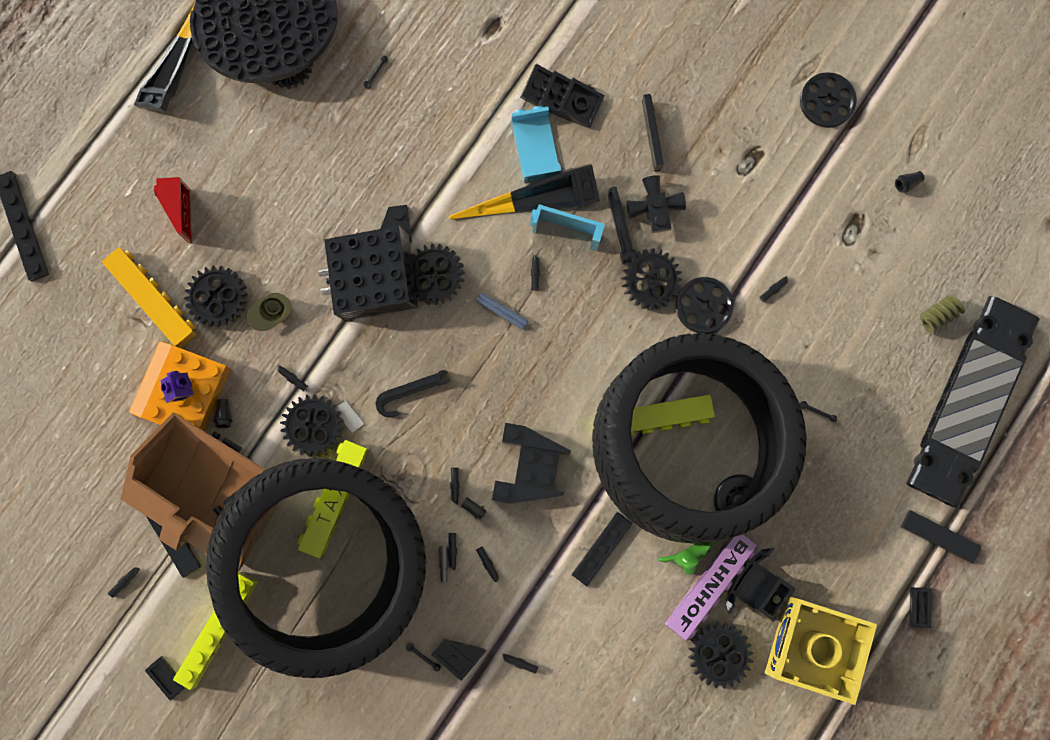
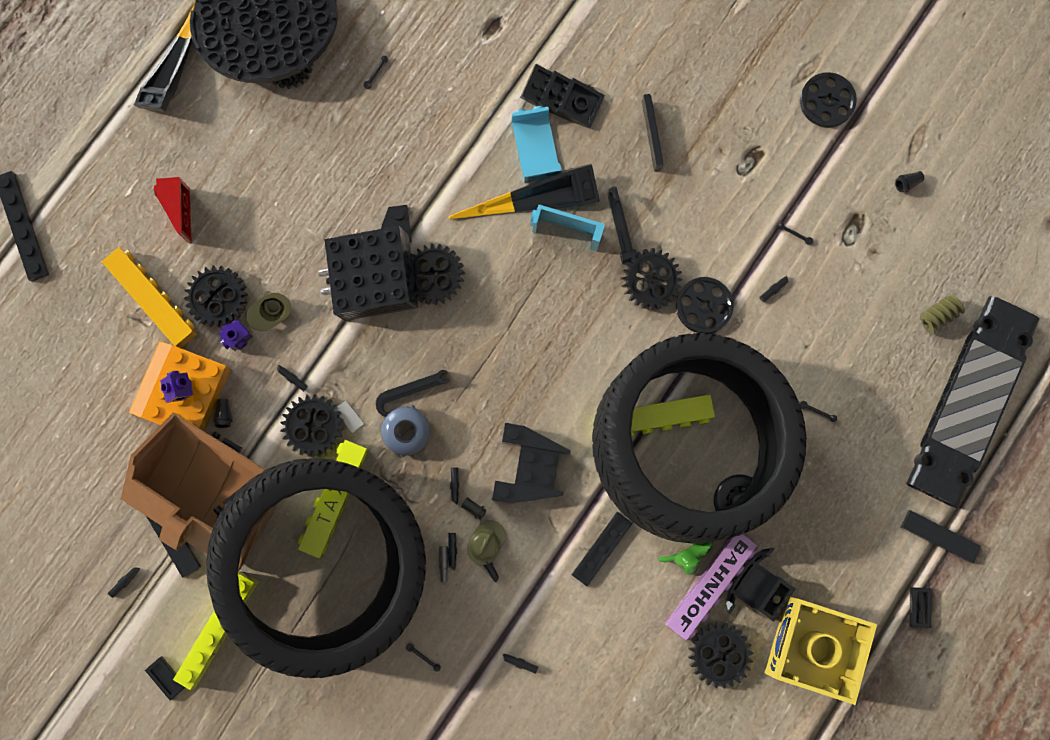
black wing [431,639,486,681] -> none
sand blue axle [477,293,528,330] -> none
black piece [531,254,540,290] -> none
black brick [626,175,686,233] -> none
none -> dark purple brick [219,319,253,351]
none -> sand blue piece [381,405,430,458]
none -> olive piece [467,520,506,565]
none -> black hinge [778,223,813,245]

